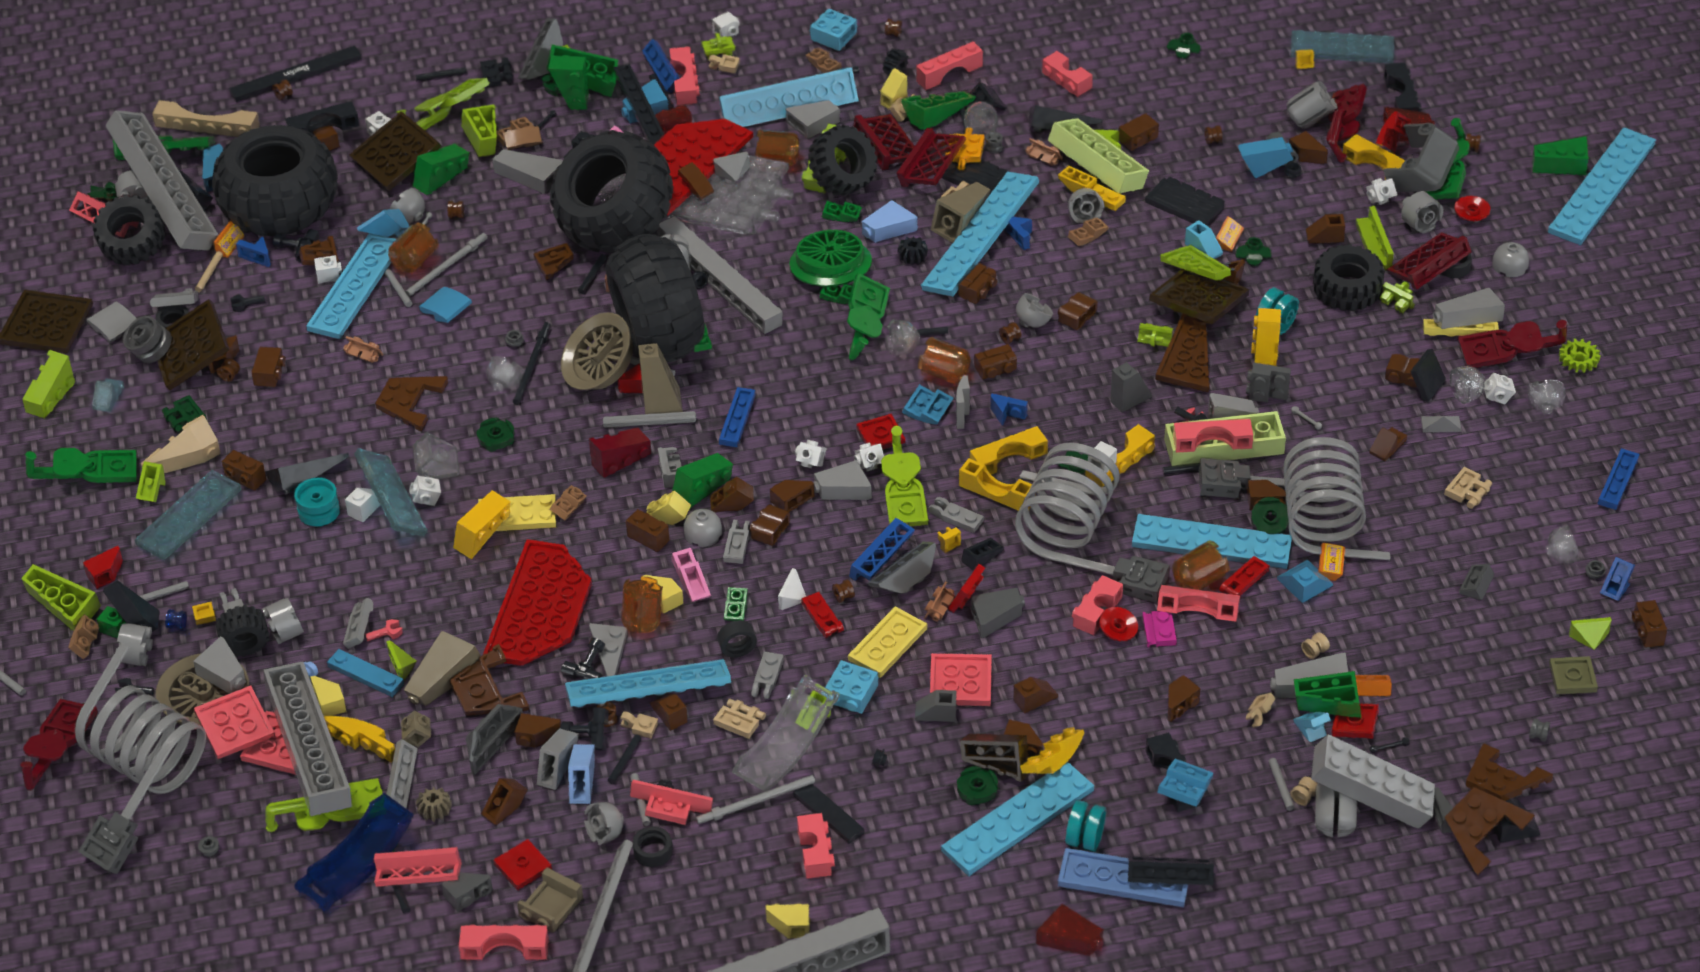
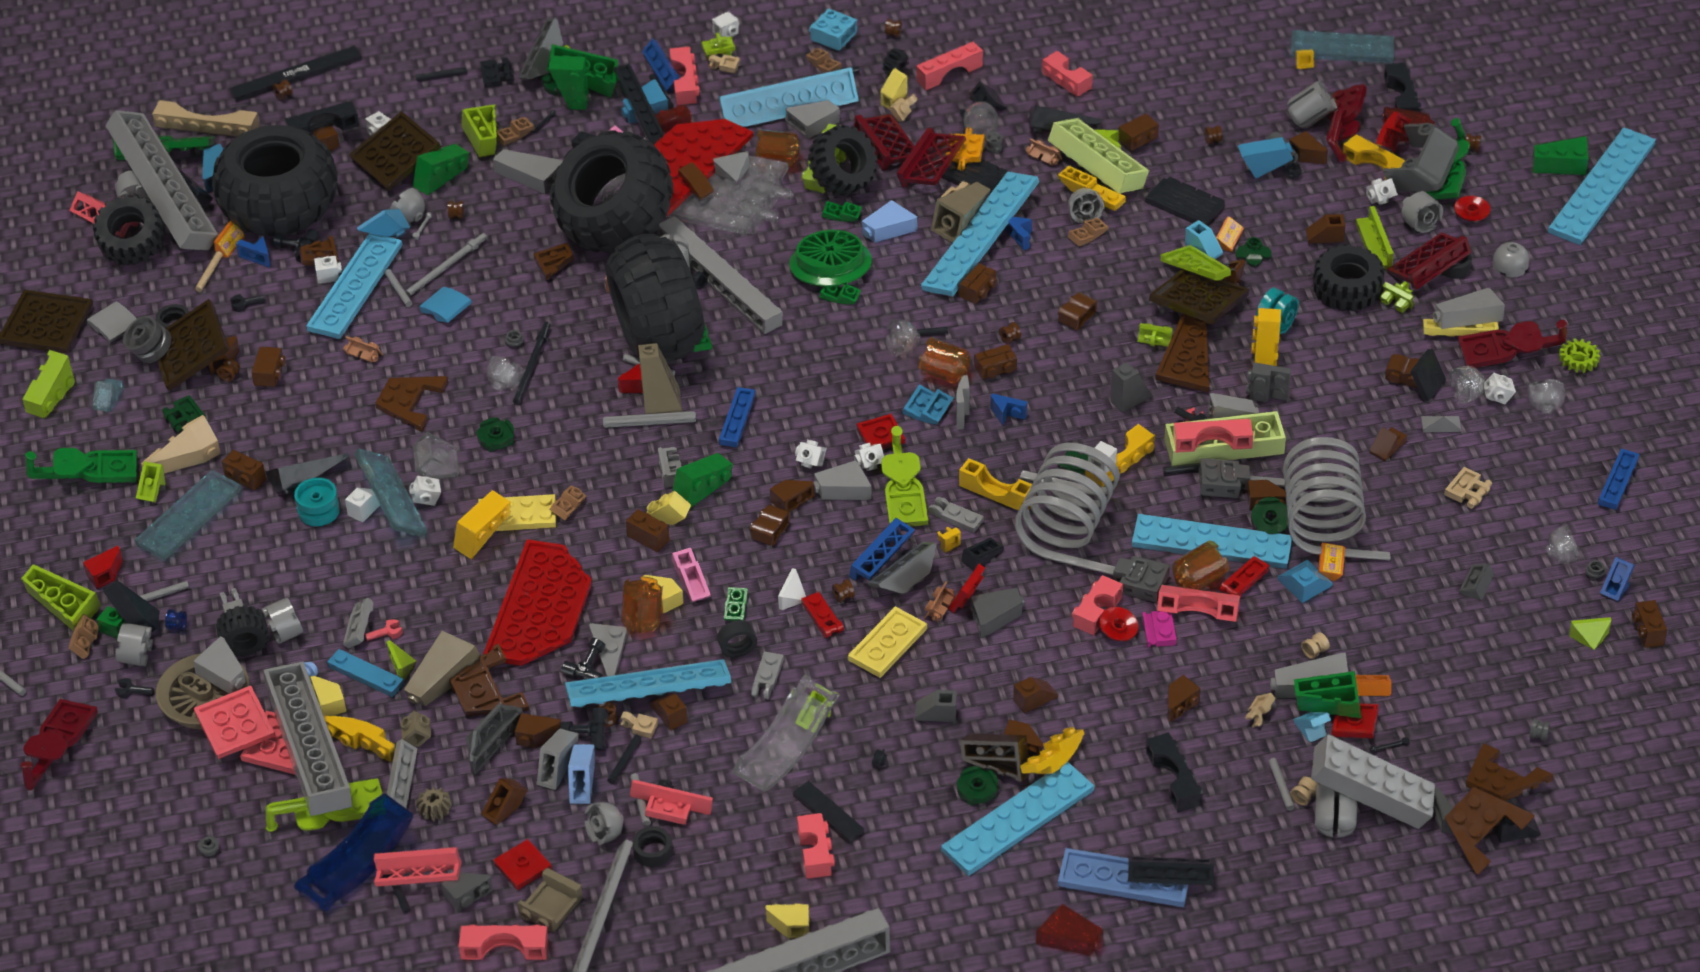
light grey piece [75,642,206,874] -> none
dark green plate [88,182,117,202] -> none
light grey container [150,288,199,307] -> none
yellow plate [192,602,216,625] -> none
clear orange cylinder [388,222,439,273] -> none
lime plate [396,78,489,130] -> none
medium nougat slope [503,126,543,150] -> none
dark tan piece [561,312,633,390] -> none
black bar [578,254,607,294] -> none
dark red wedge [589,427,652,478] -> none
light grey cylinder [684,509,723,547] -> none
light grey bar [696,775,815,825] -> none
reddish brown slope [710,476,754,512] -> none
tan plate [713,699,766,739] -> none
light grey hinge [723,520,750,564] -> none
medium azure brick [824,660,878,714] -> none
green plate [847,273,890,361] -> none
black gear [897,236,928,265] -> none
green wedge [901,91,975,130] -> none
coral plate [930,653,992,706] -> none
yellow arch [970,426,1048,474] -> none
light grey cylinder [1016,293,1053,328] -> none
teal wheel [1065,800,1107,852] -> none
dark azure slope [1157,759,1213,807] -> none
dark green plate [1167,33,1201,59] -> none
light grey hinge [1291,406,1322,430] -> none
olive plate [1549,656,1598,694] -> none

